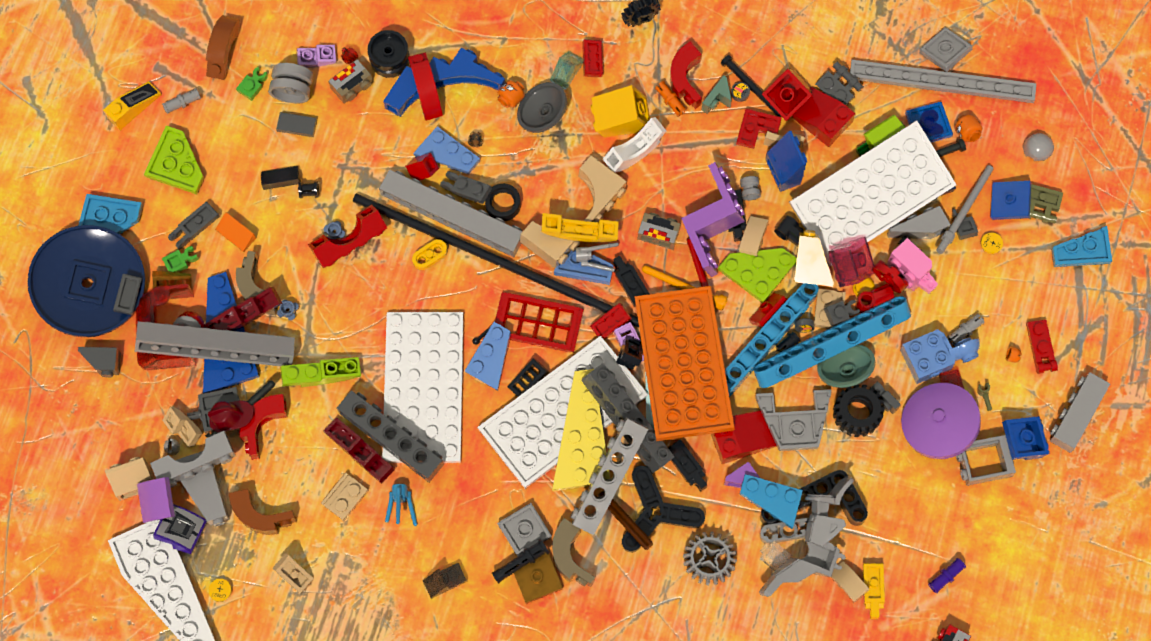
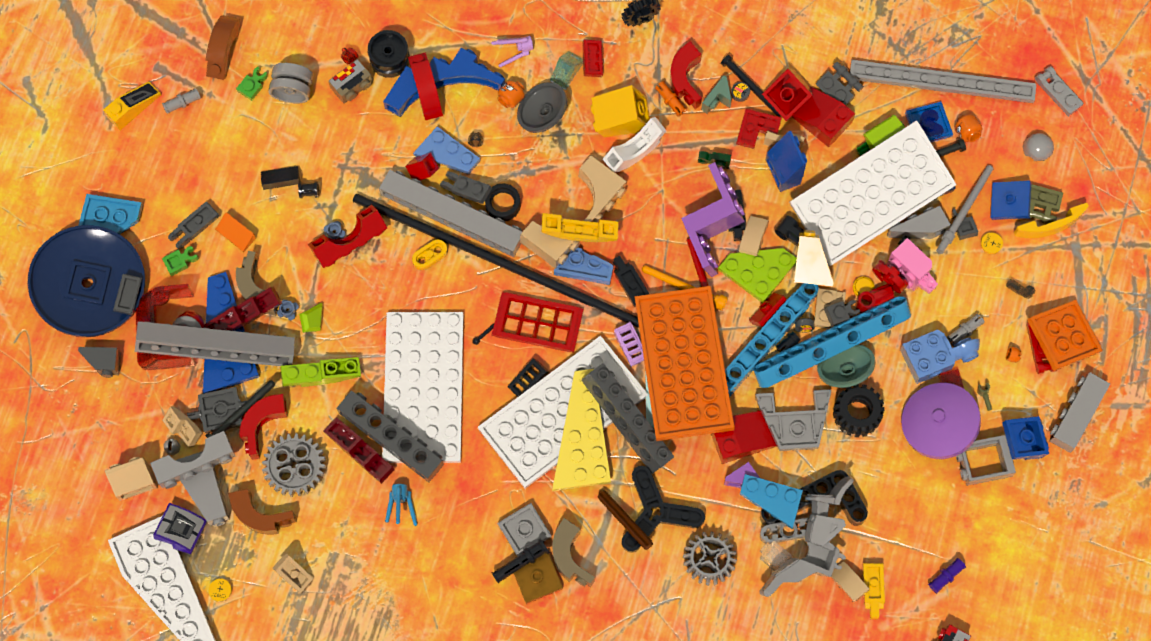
medium lavender slope [137,477,175,523] -> none
lime plate [144,126,204,195] -> none
pearl gold slope [152,271,192,294] -> none
dark red piece [208,400,254,433] -> none
dark grey tile [276,112,317,137] -> none
lavender slope [296,45,336,68] -> none
tan plate [321,473,368,521] -> none
clear smoke slope [423,563,467,599] -> none
medium blue wing [465,322,511,391] -> none
light grey brick [570,416,649,535] -> none
light grey plant [576,243,619,272] -> none
red plate [590,303,632,340] -> none
black slope [616,335,643,369] -> none
brick [637,213,681,250] -> none
black hinge [668,440,707,492] -> none
light grey wheel [740,176,761,201] -> none
clear pink slope [828,236,874,287] -> none
dark grey plate [872,381,901,414] -> none
light grey plate [919,27,973,72] -> none
dark azure wing [1051,226,1112,267] -> none
none -> light grey gear [262,433,326,497]
none -> lime piece [299,303,323,333]
none -> lavender plant [491,36,533,67]
none -> dark green plate [698,151,731,169]
none -> clear smoke arm [1006,279,1035,299]
none -> yellow slope [1014,203,1089,238]
none -> orange plate [1027,300,1103,371]
none -> light grey plate [1035,66,1084,117]

